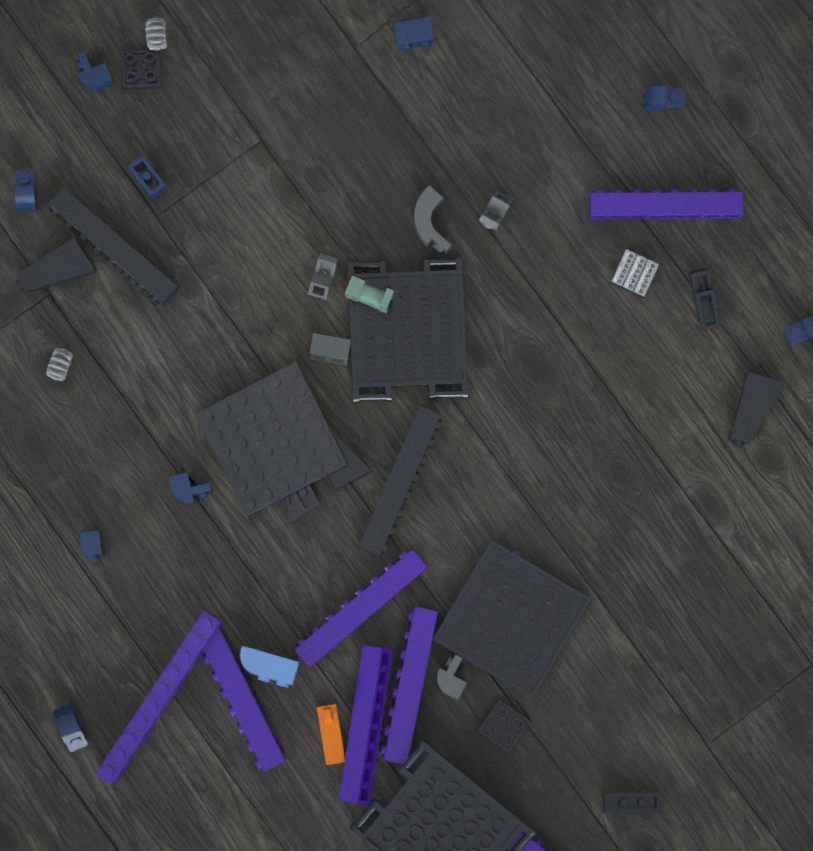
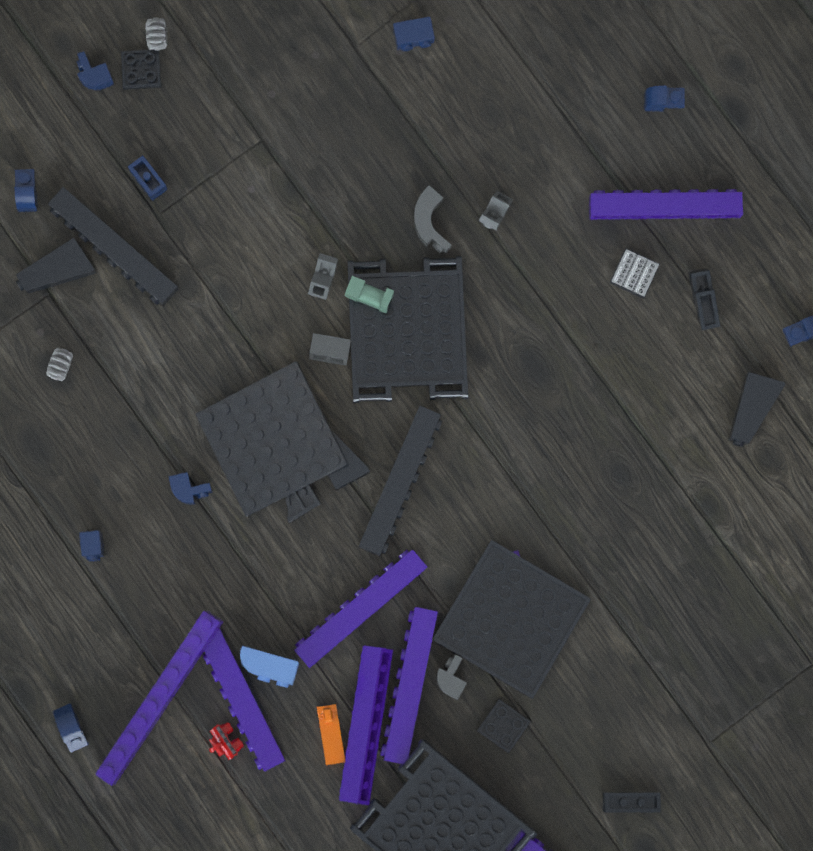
none -> red hips [209,723,244,760]

